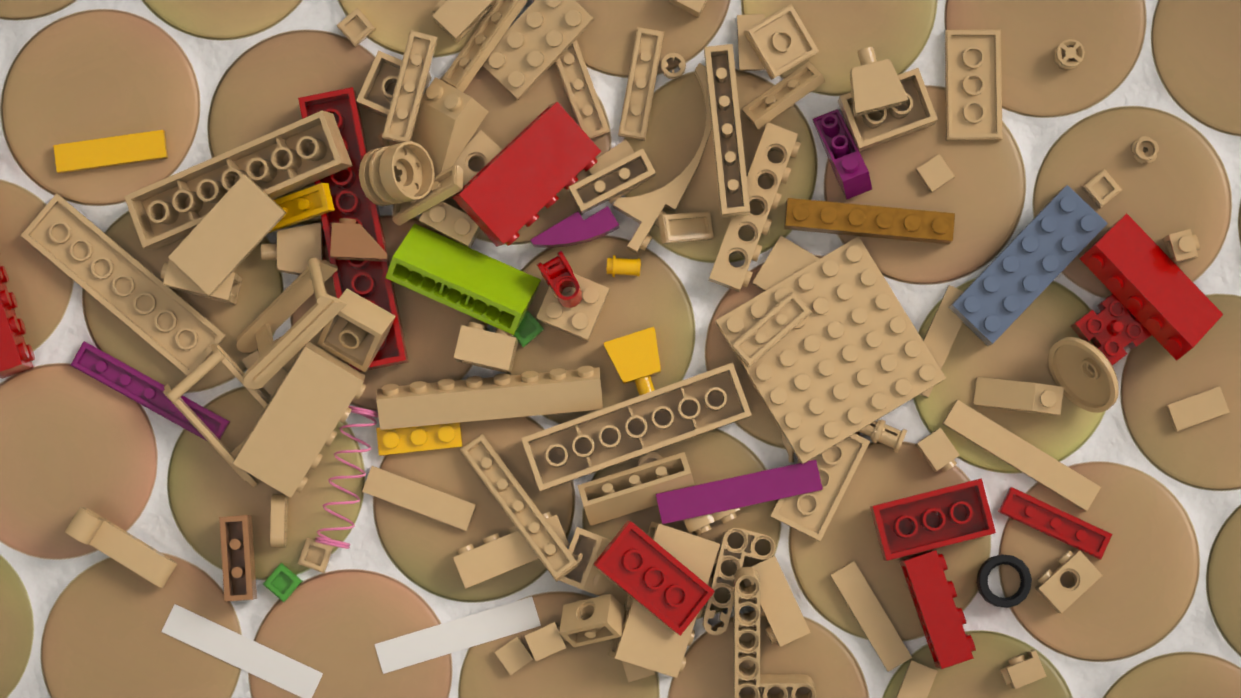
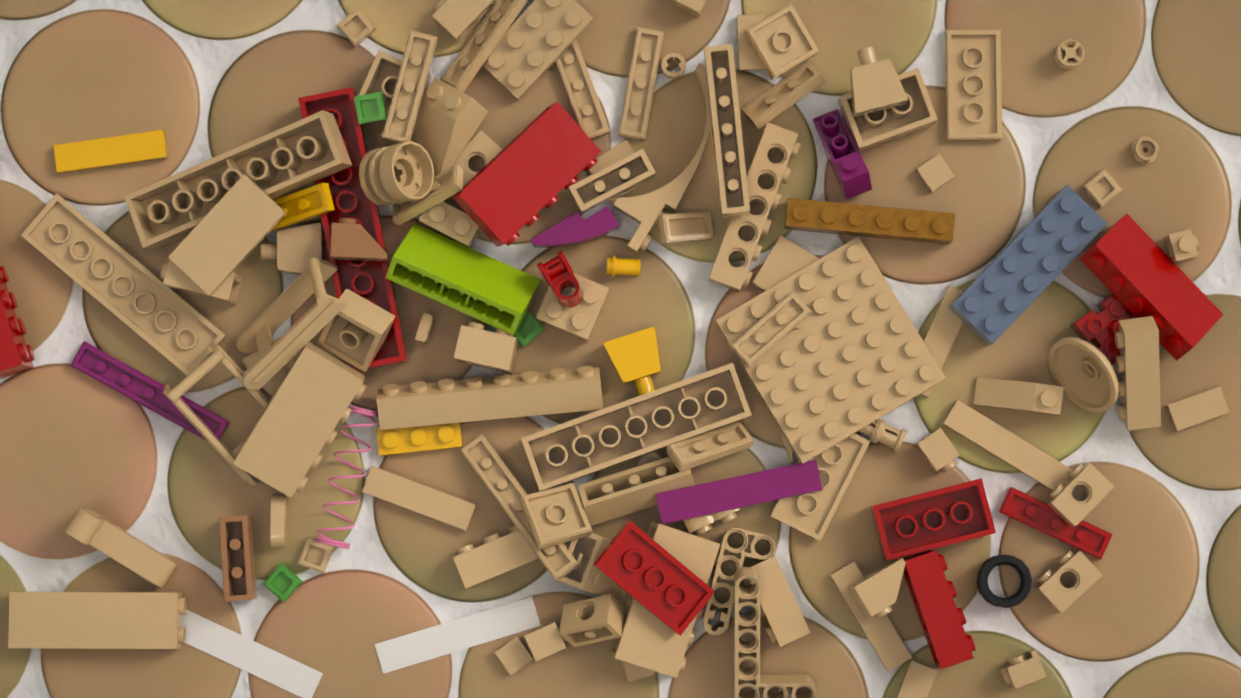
none -> tan brick [8,591,187,649]
none -> bright green tile [353,91,387,124]
none -> tan tile [415,313,435,344]
none -> tan tile [520,483,593,549]
none -> tan tile [666,421,754,472]
none -> tan slope [848,558,906,619]
none -> tan brick [1047,463,1115,527]
none -> tan brick [1115,316,1161,431]

